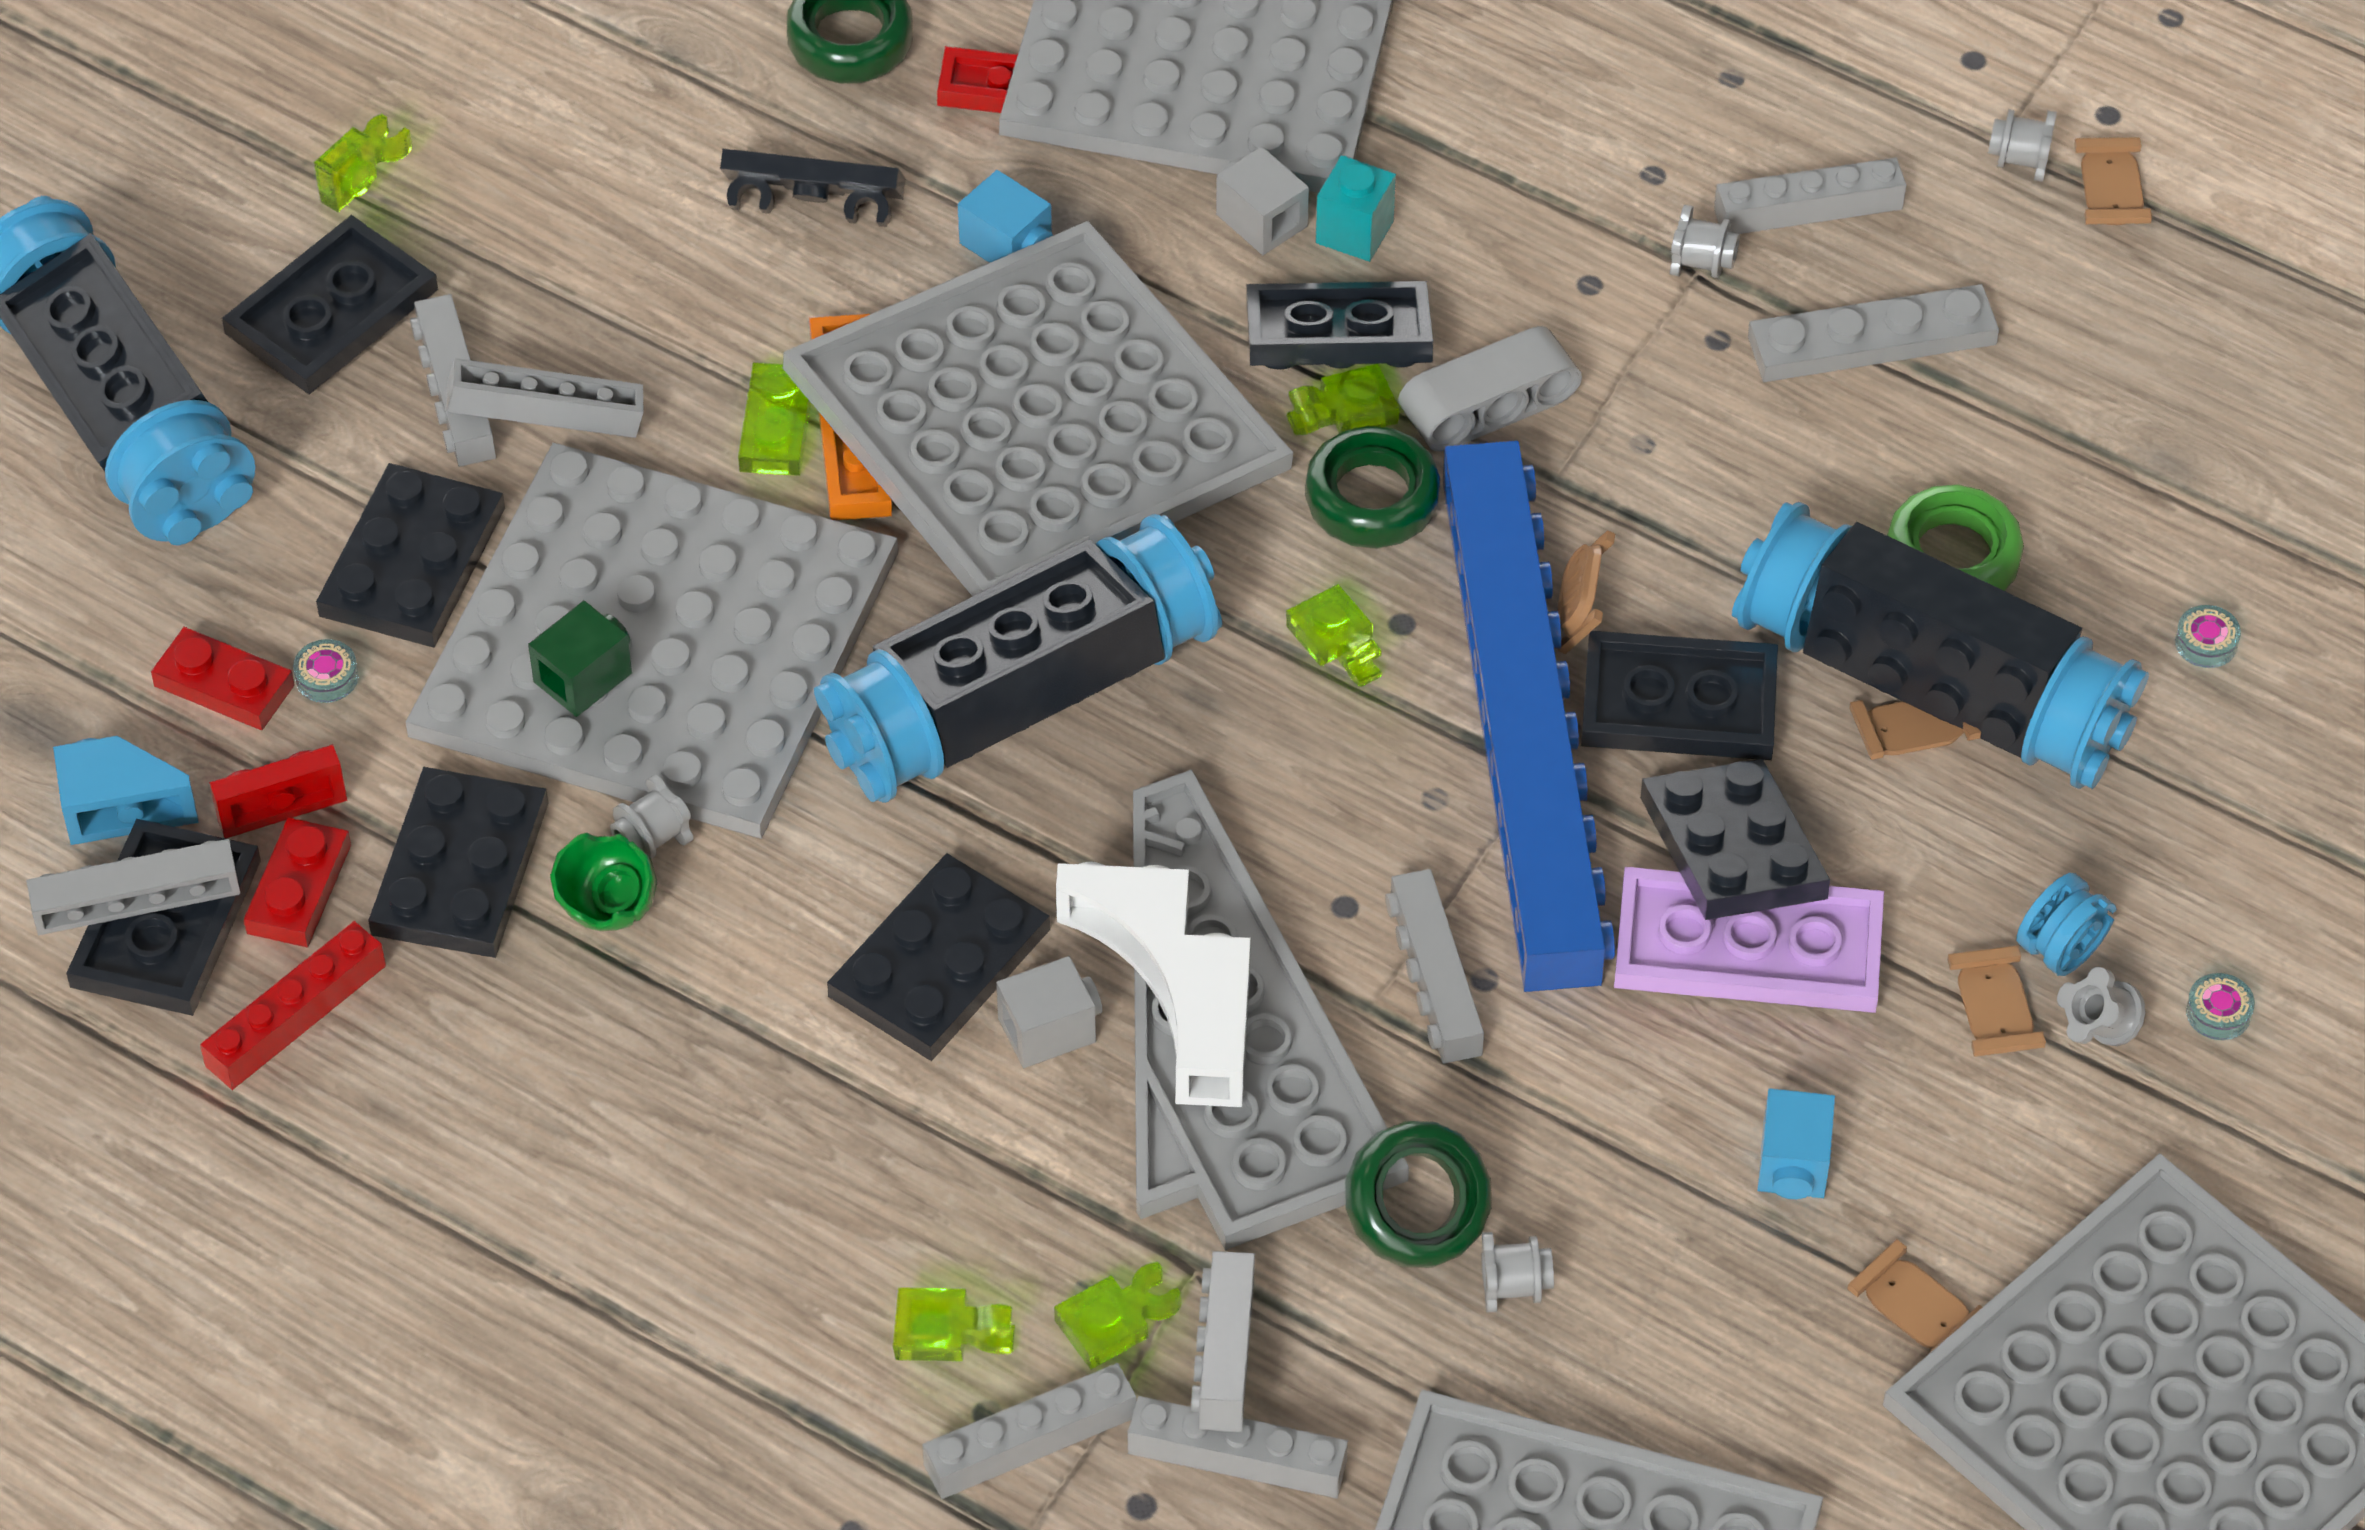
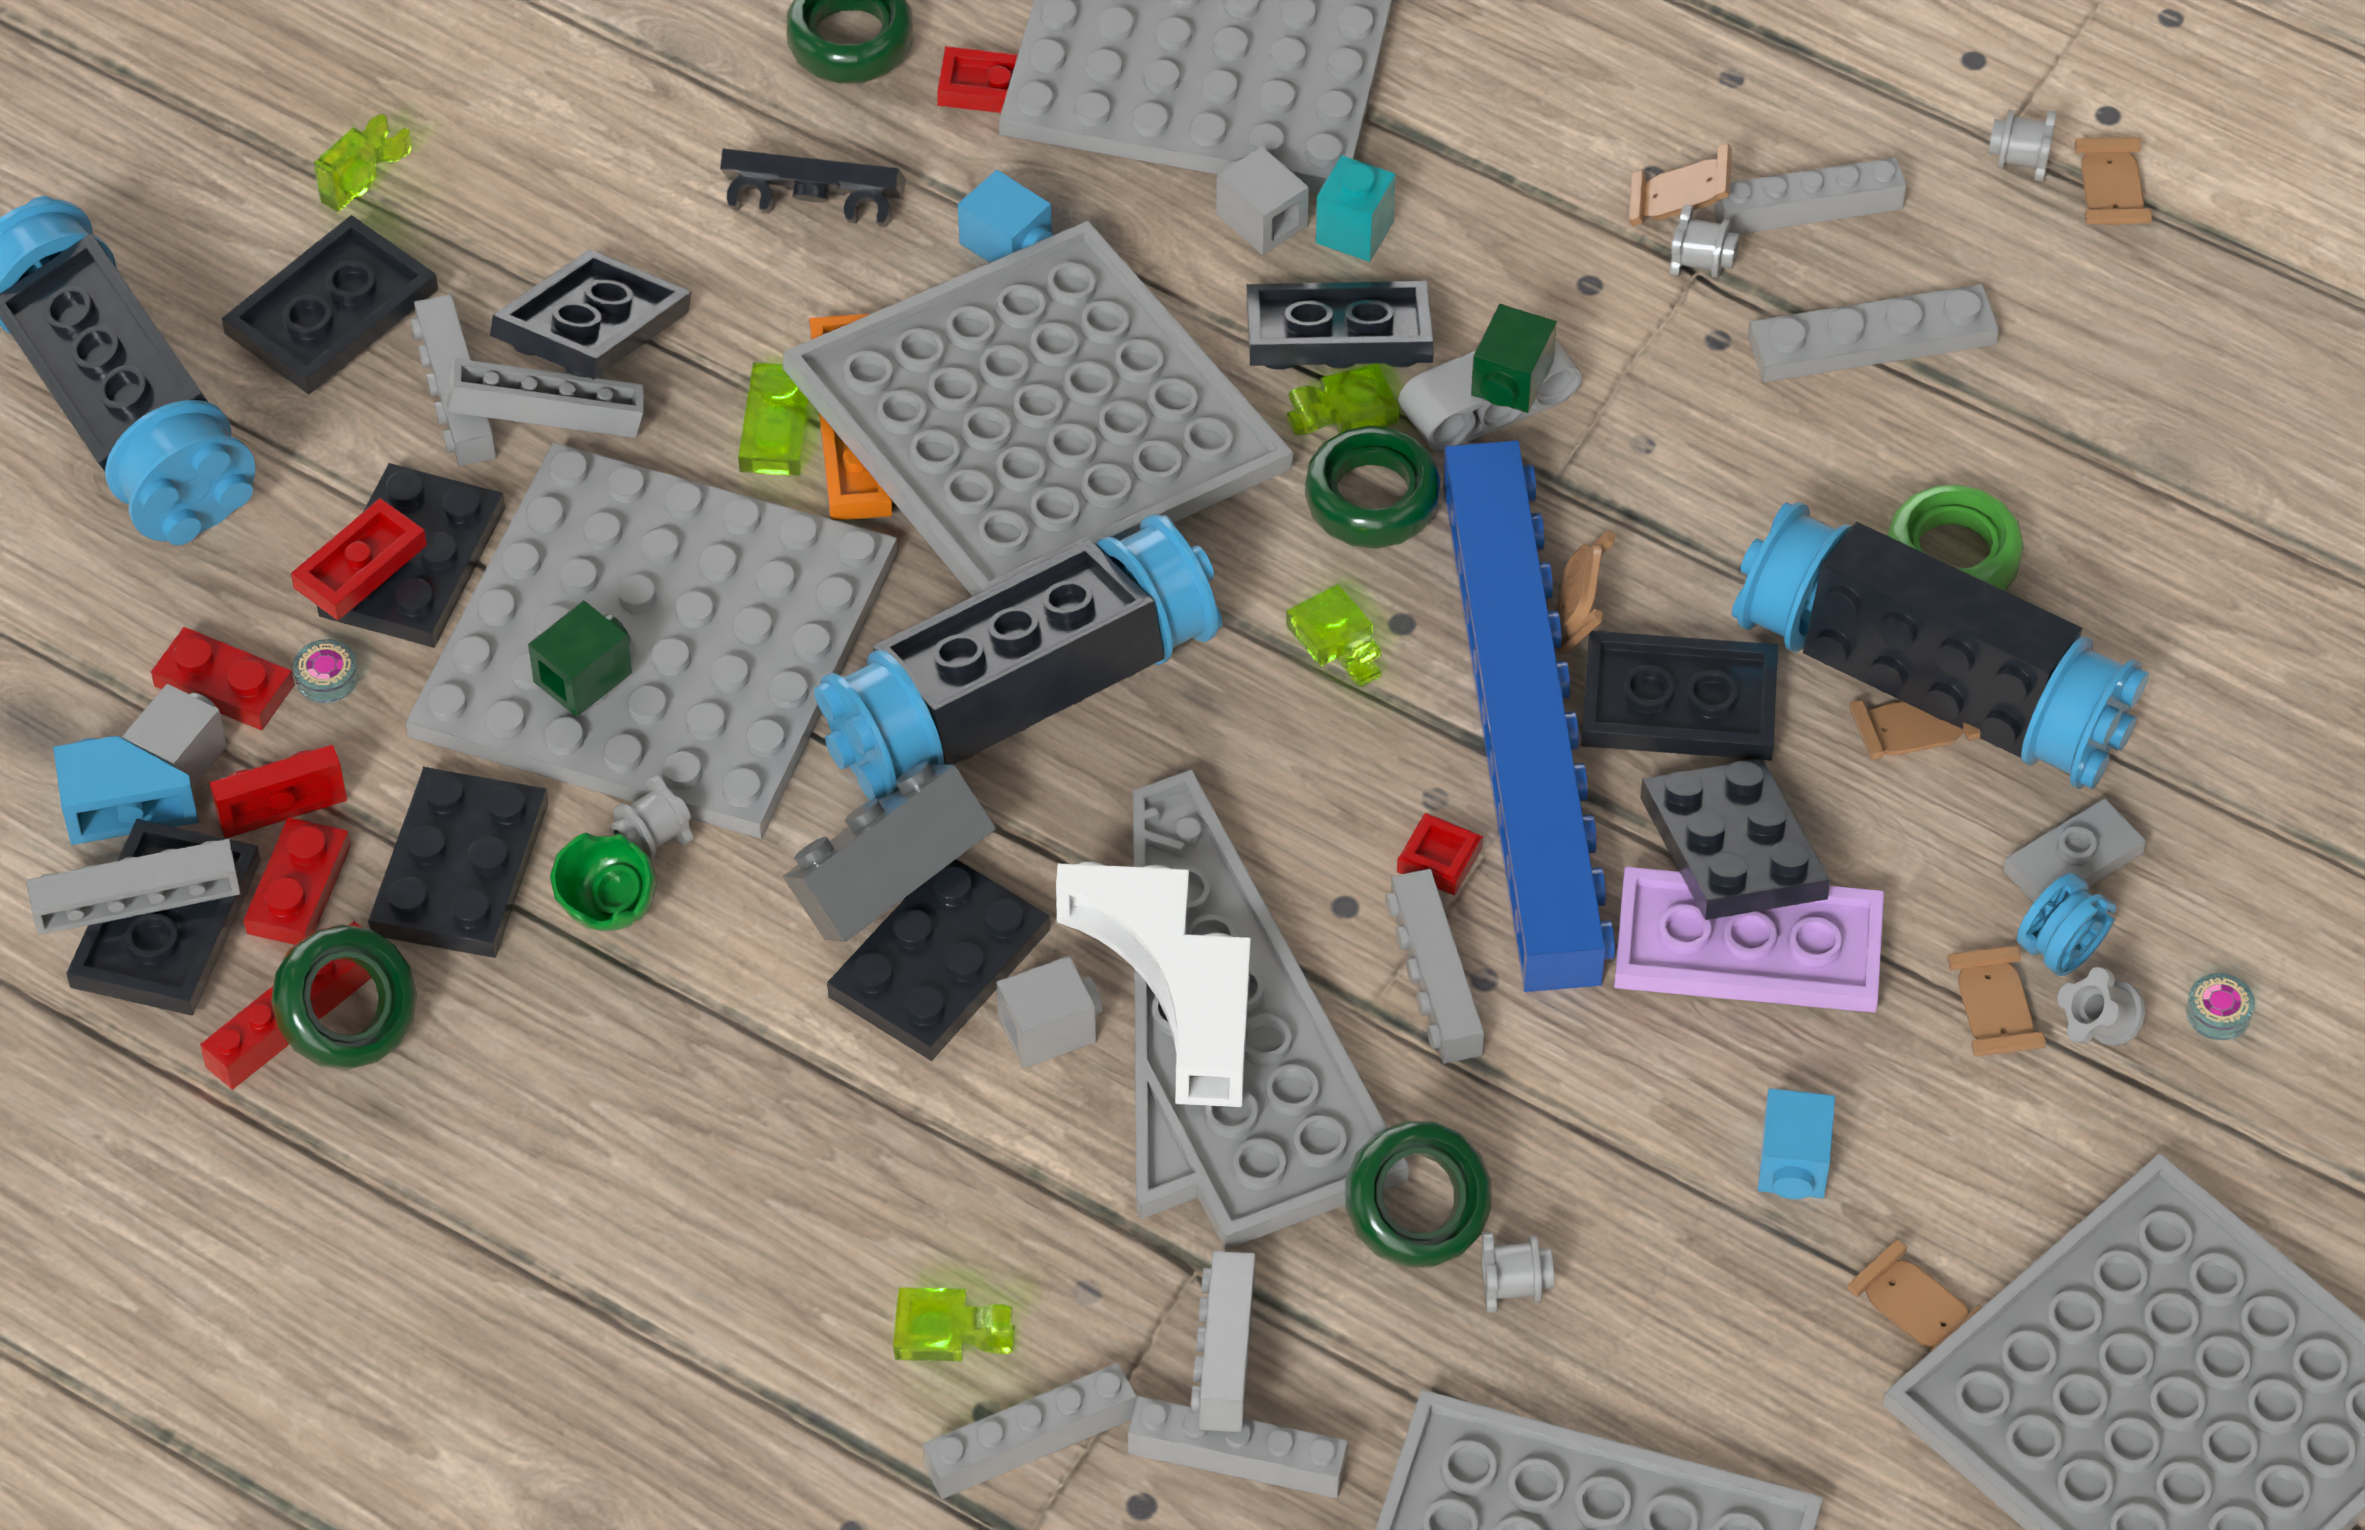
clear neon green plate [1054,1262,1181,1370] -> none
clear light blue tile [2175,605,2241,668] -> none
none -> light grey brick [122,684,227,789]
none -> dark green wheel [271,924,417,1070]
none -> red plate [291,498,427,621]
none -> black plate [490,249,692,380]
none -> dark grey brick [782,761,996,942]
none -> red tile [1397,813,1483,896]
none -> dark green brick [1471,303,1557,413]
none -> piece [1629,143,1732,226]
none -> light grey plate [2003,798,2146,903]

